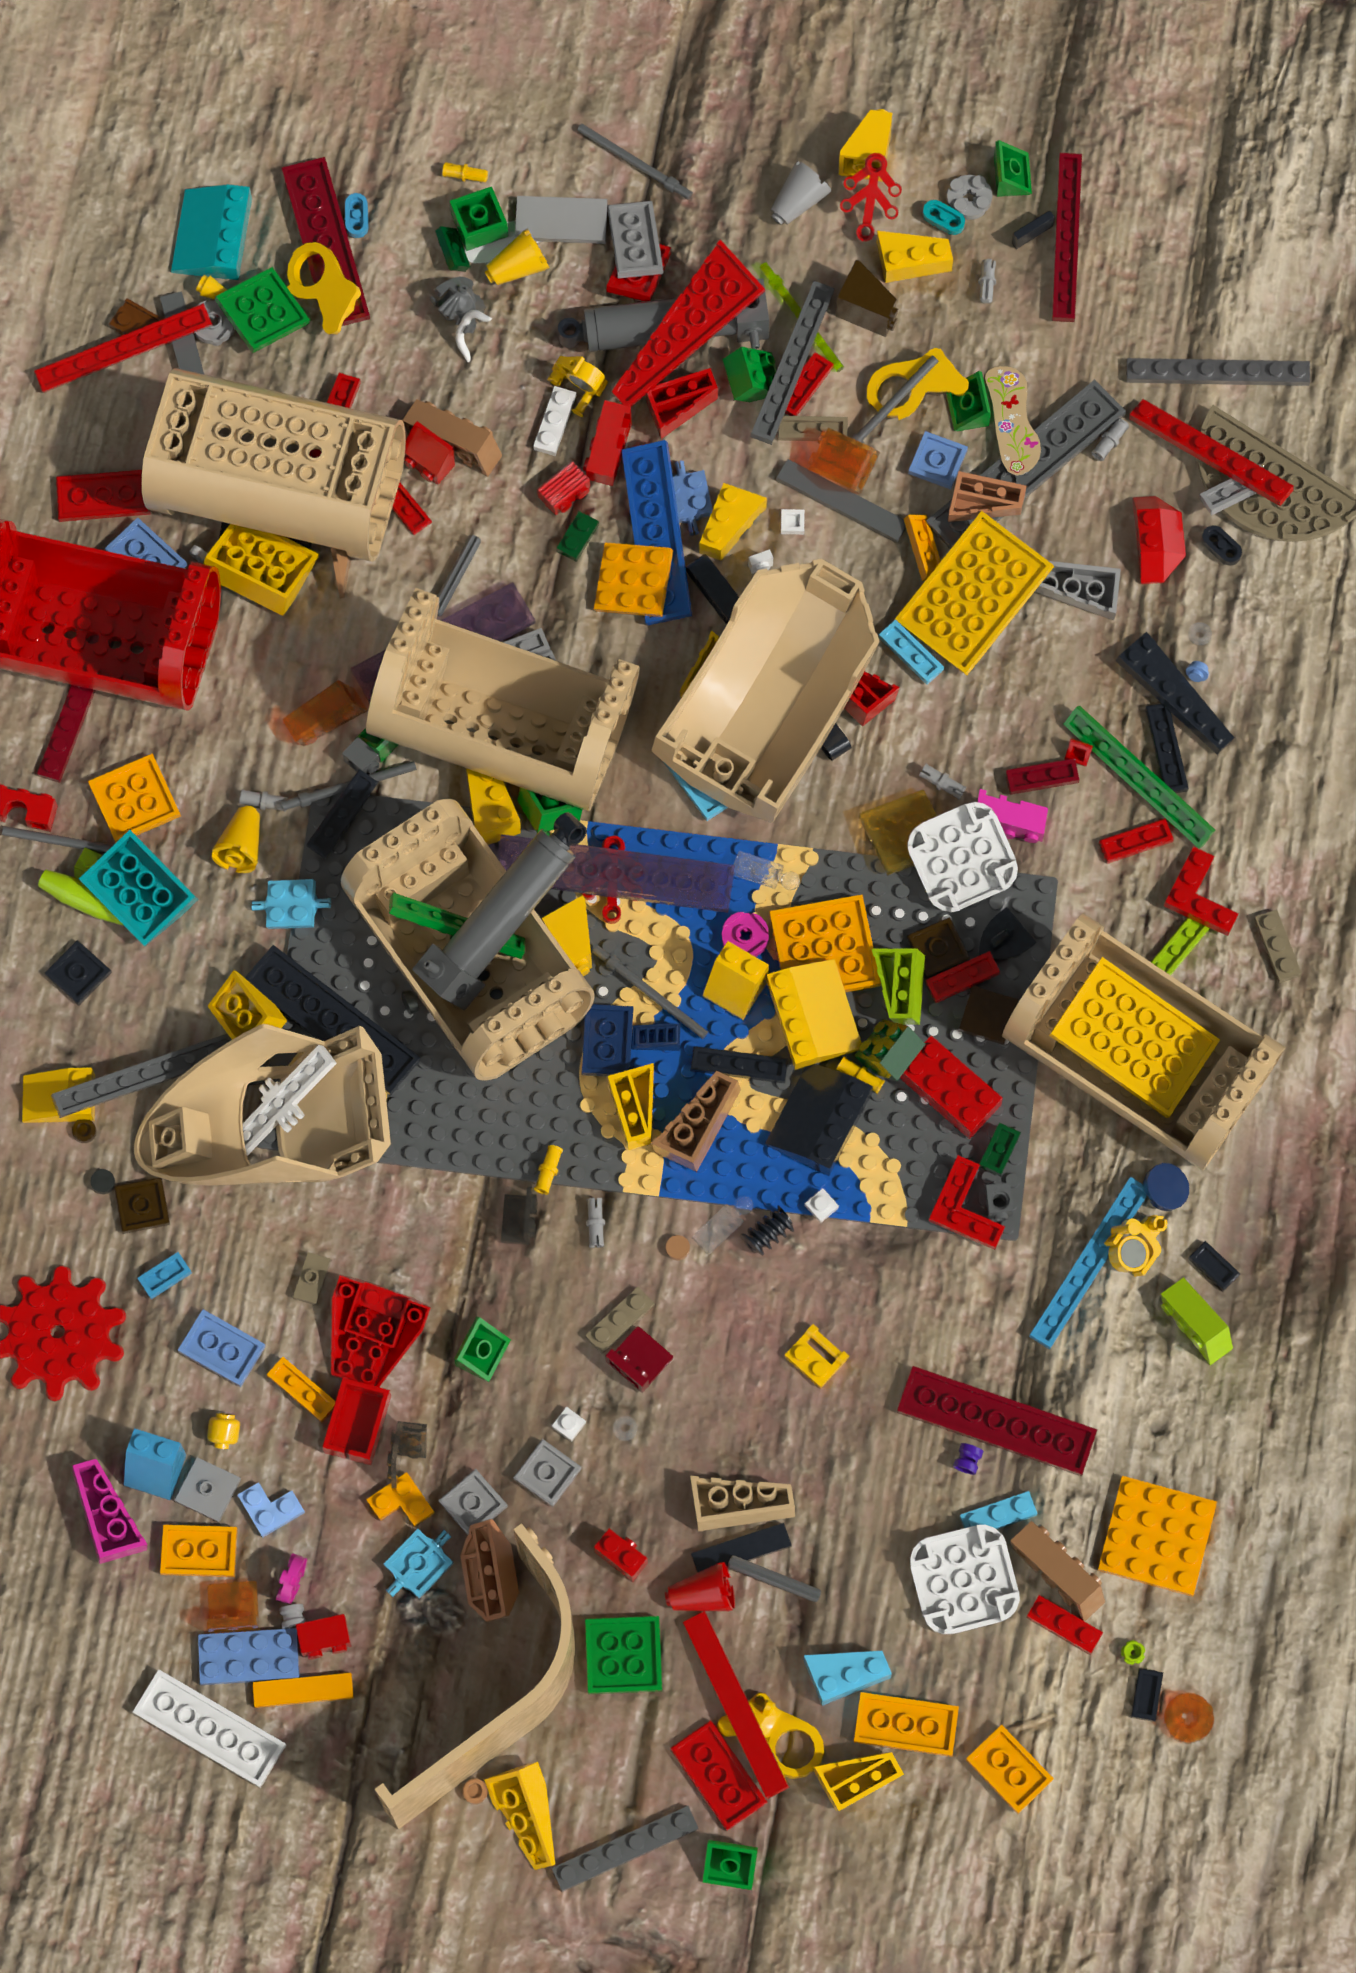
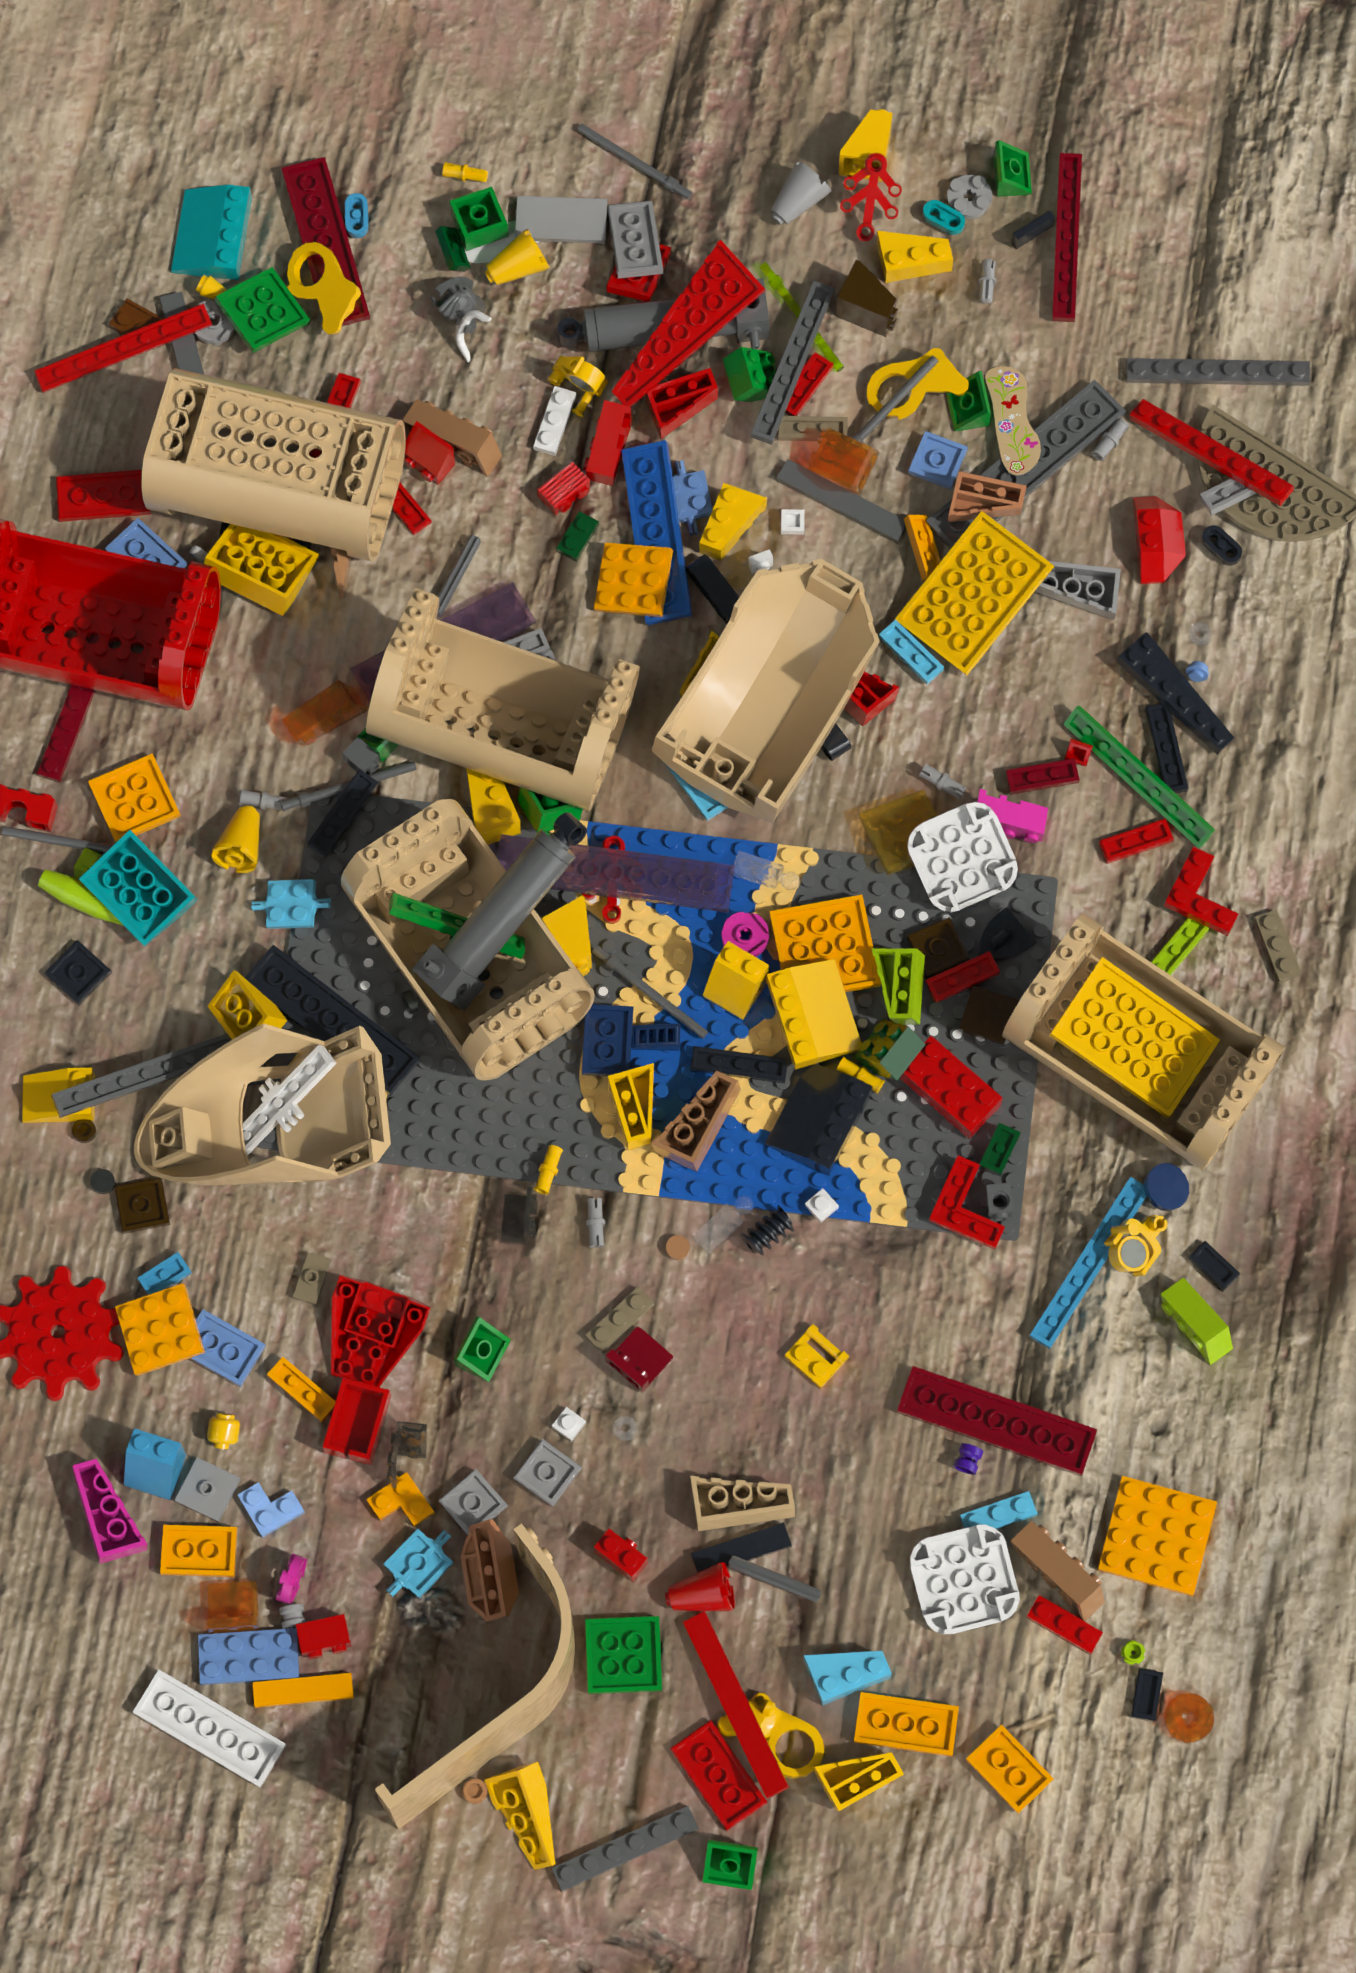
none -> light orange plate [115,1283,205,1376]

